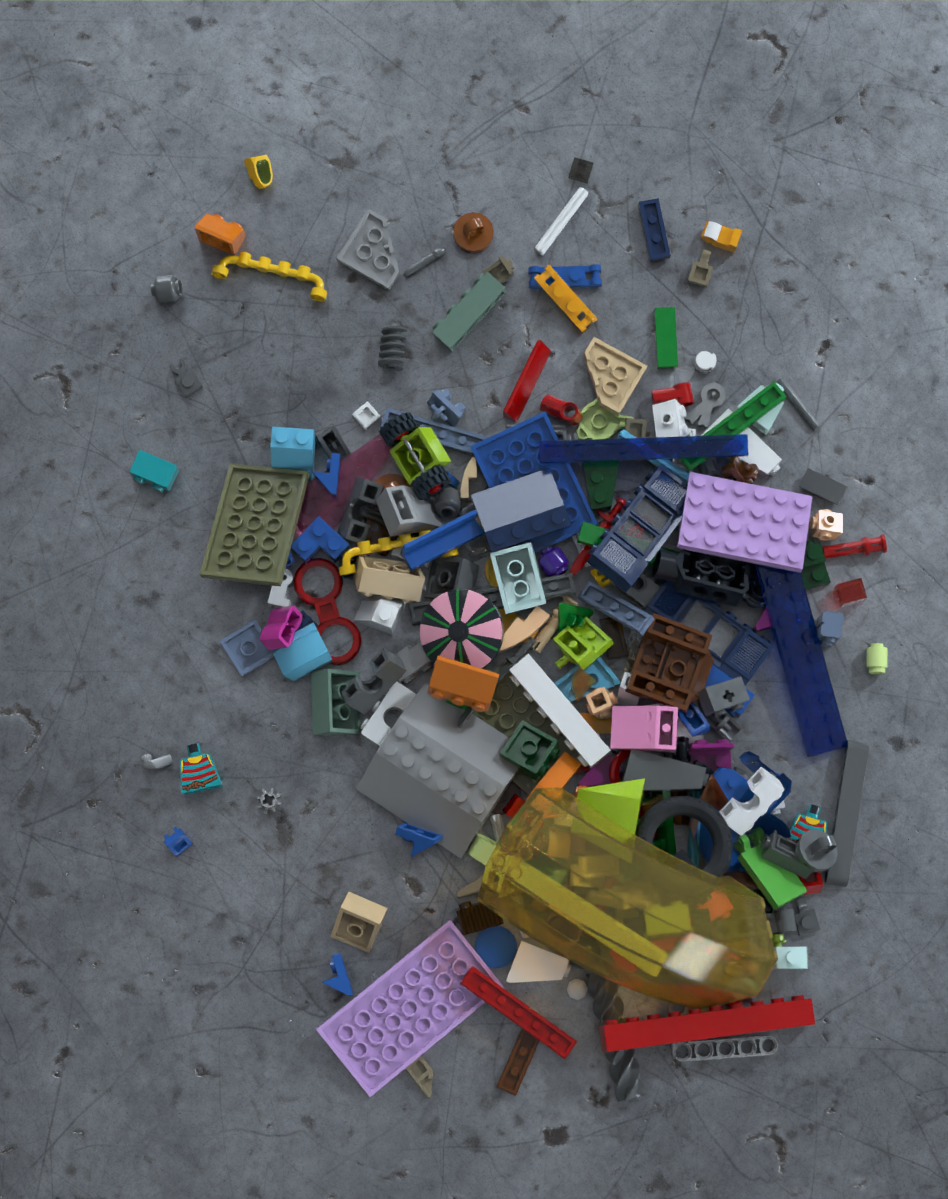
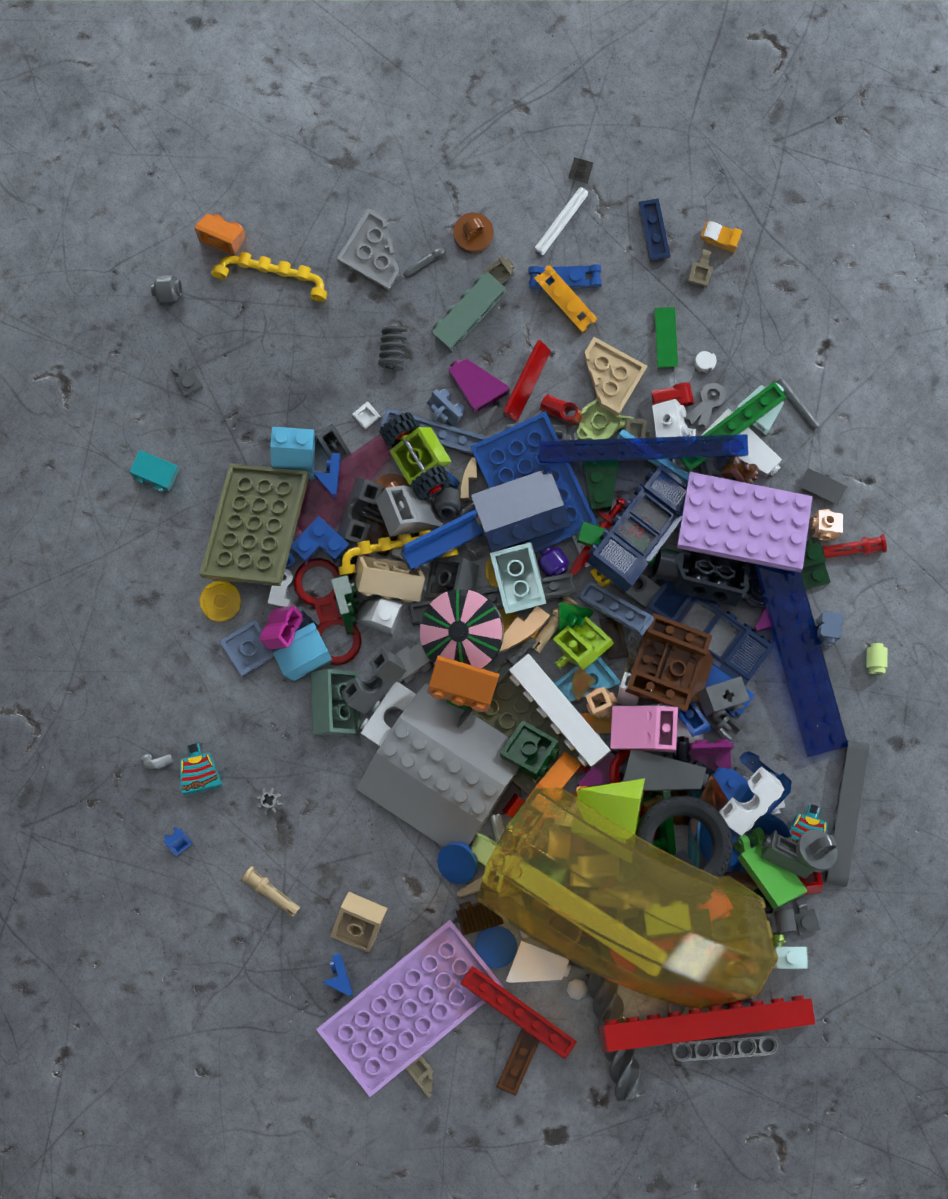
yellow rock [244,155,273,189] -> none
blue slope [395,822,443,857] -> none
clear red brick [833,578,867,607] -> none
none -> yellow tile [199,580,242,622]
none -> tan pin [240,866,300,918]
none -> plate [331,575,360,635]
none -> blue tile [437,842,479,884]
none -> magenta slope [449,358,509,414]

